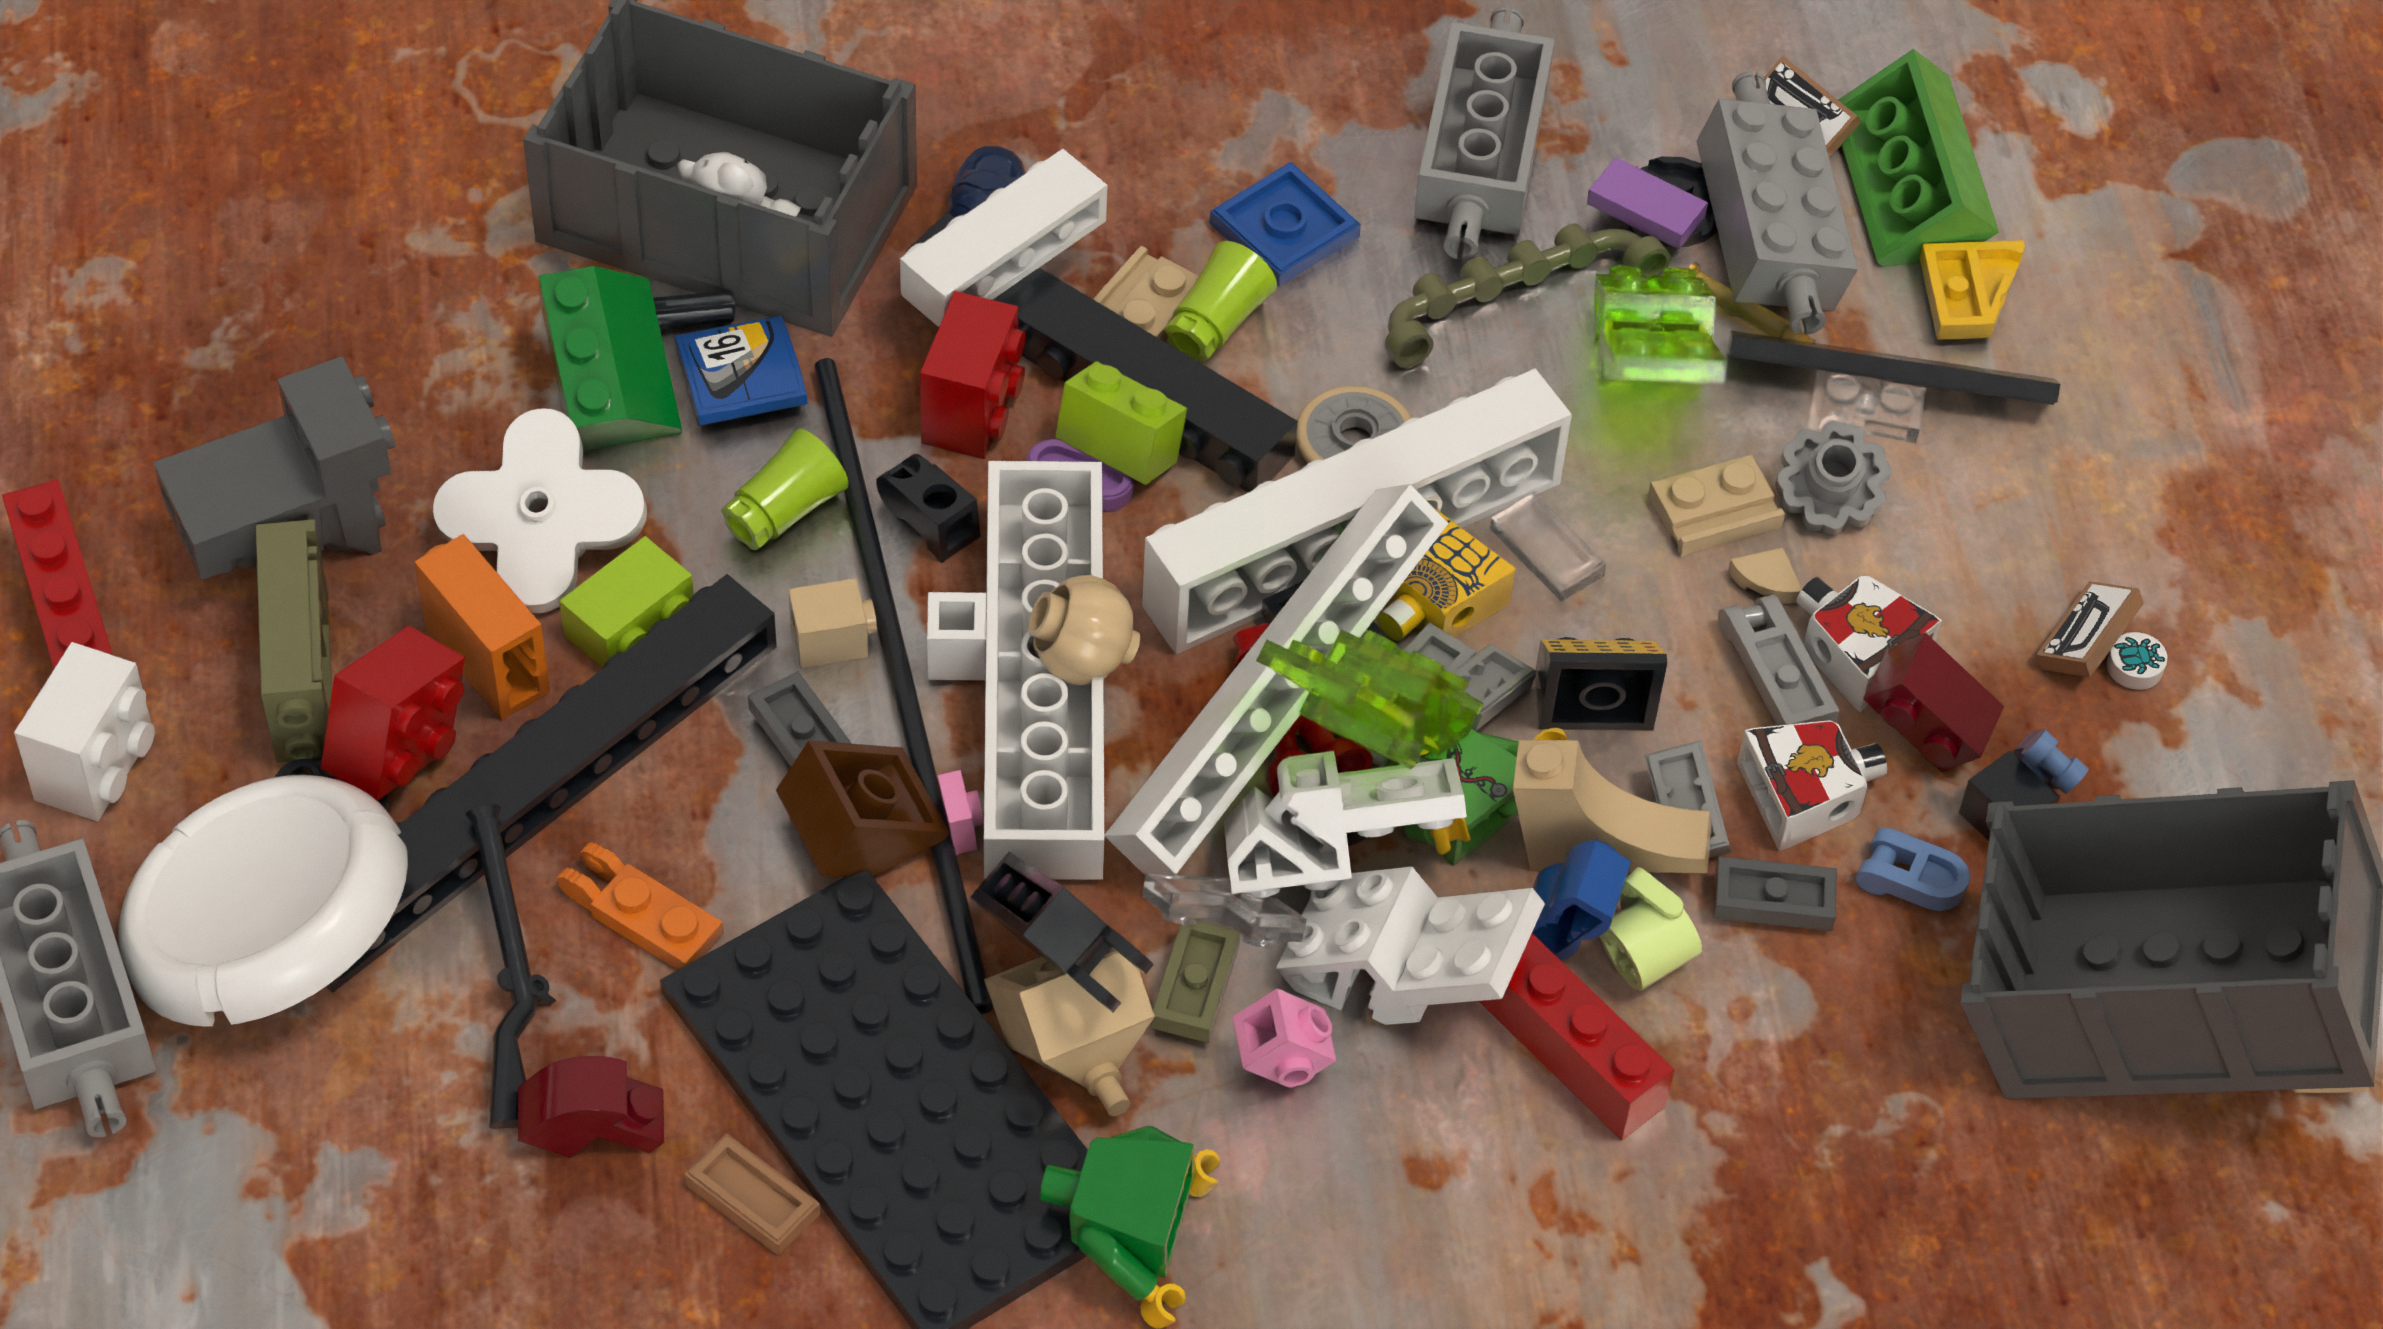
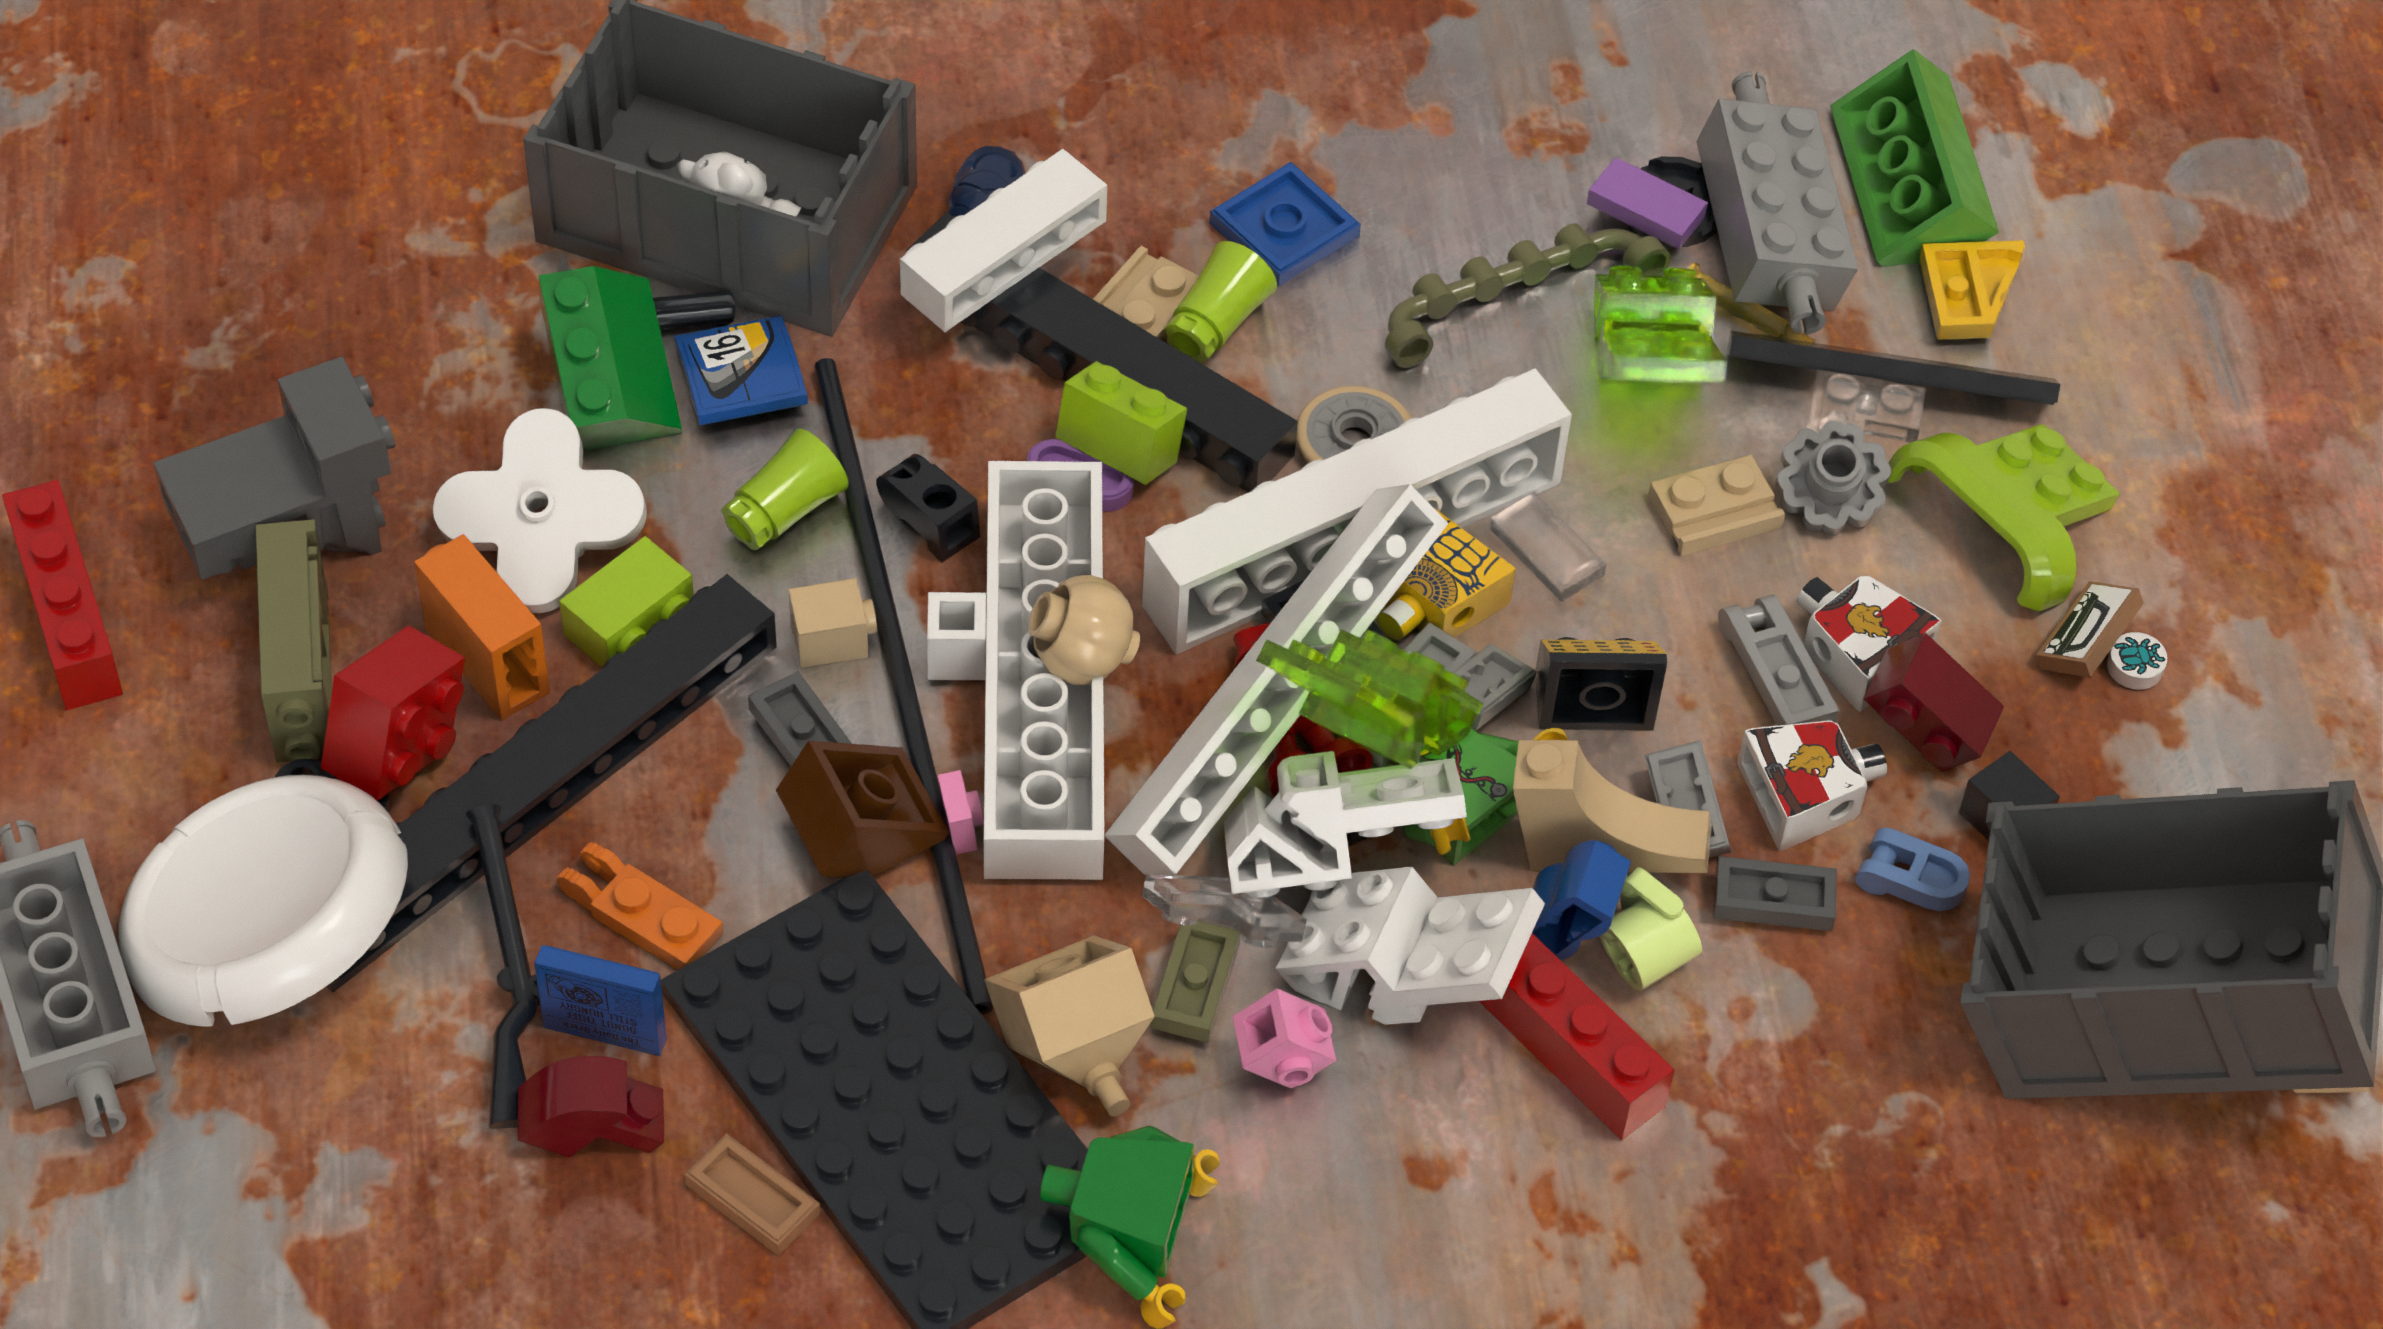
white brick [14,642,155,822] -> none
red brick [920,291,1026,459] -> none
black hinge [970,852,1154,1013] -> none
light grey brick [1414,7,1555,260] -> none
tan tile [1728,547,1803,604] -> none
tile [1764,56,1862,158] -> none
medium blue plate [2014,729,2089,794] -> none
none -> blue tile [534,945,667,1056]
none -> lime piece [1888,424,2121,612]

